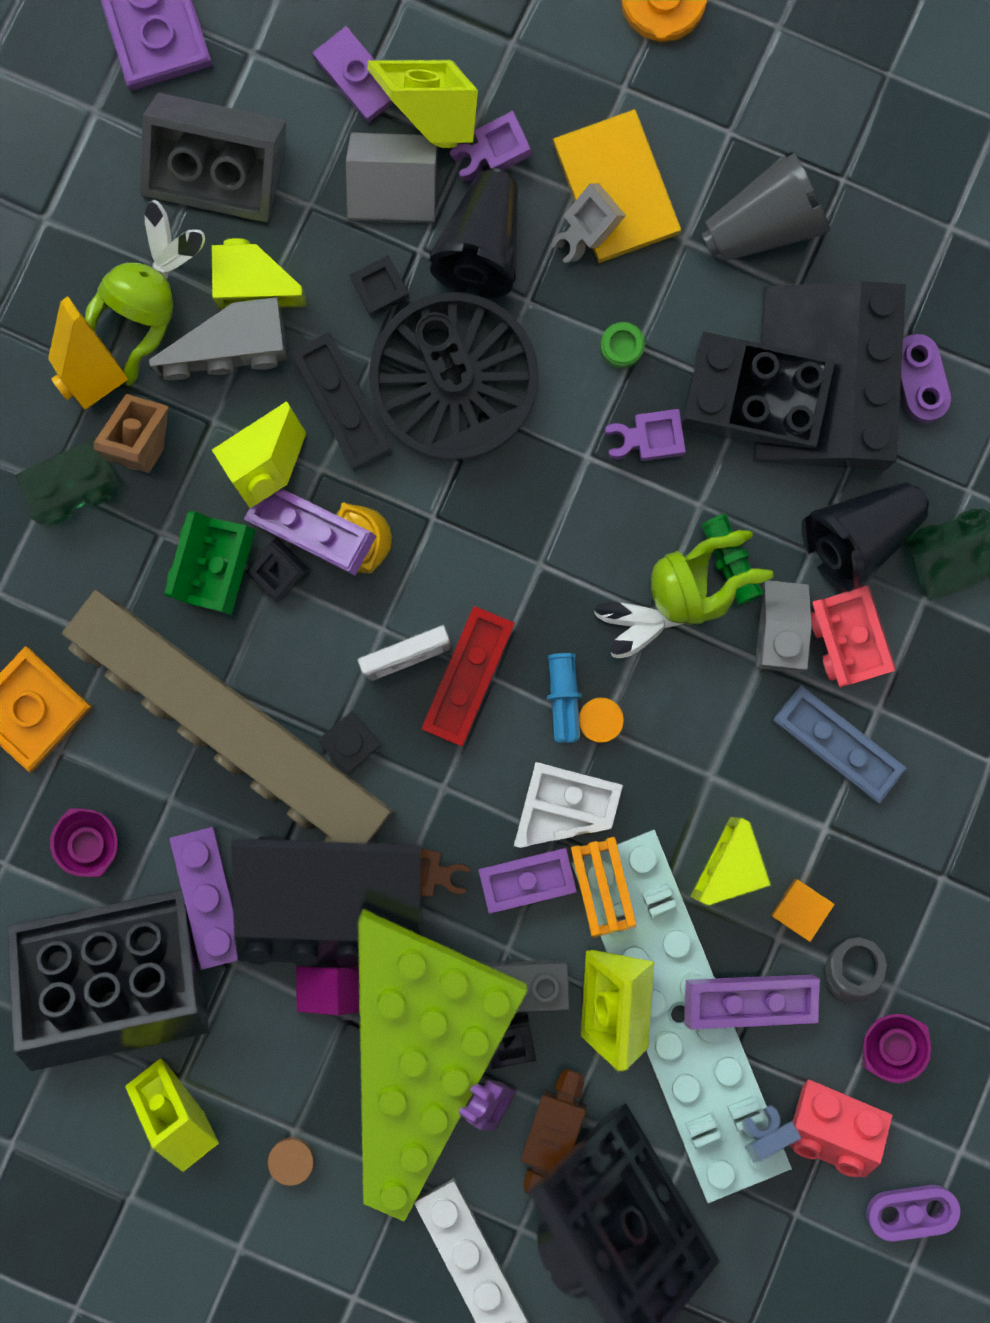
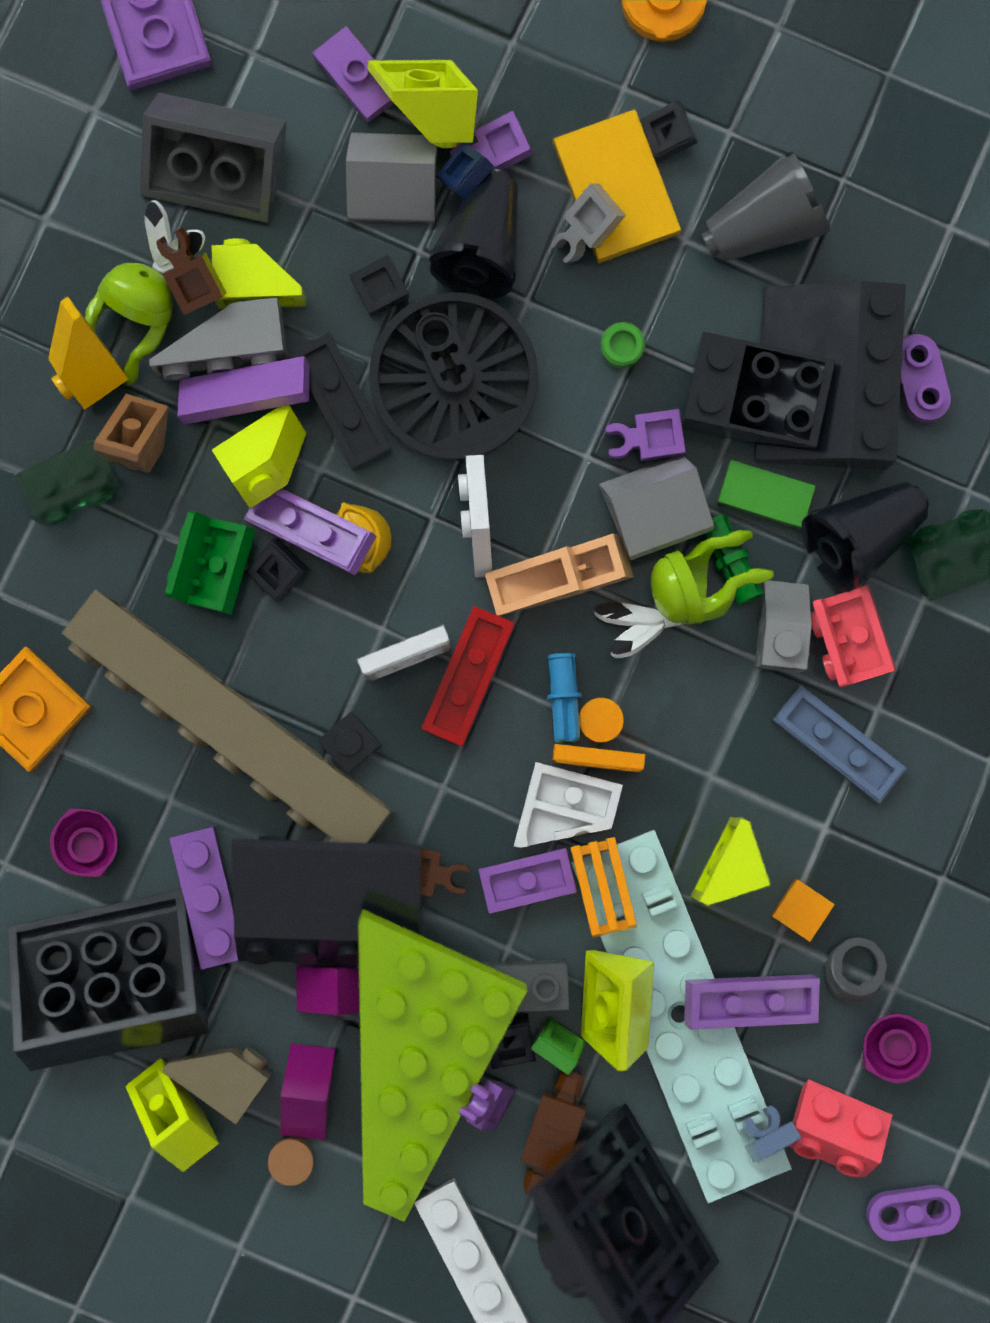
none -> reddish brown plate [157,228,226,315]
none -> dark tan slope [162,1046,273,1124]
none -> medium lavender tile [177,356,310,425]
none -> magenta slope [280,1043,336,1140]
none -> dark blue tile [436,143,494,200]
none -> white wing [458,455,492,578]
none -> light nougat slope [484,534,634,616]
none -> bright green tile [531,1017,585,1075]
none -> light orange tile [552,744,645,773]
none -> light grey slope [599,455,714,561]
none -> black tile [640,100,698,163]
none -> bright green tile [716,460,816,530]

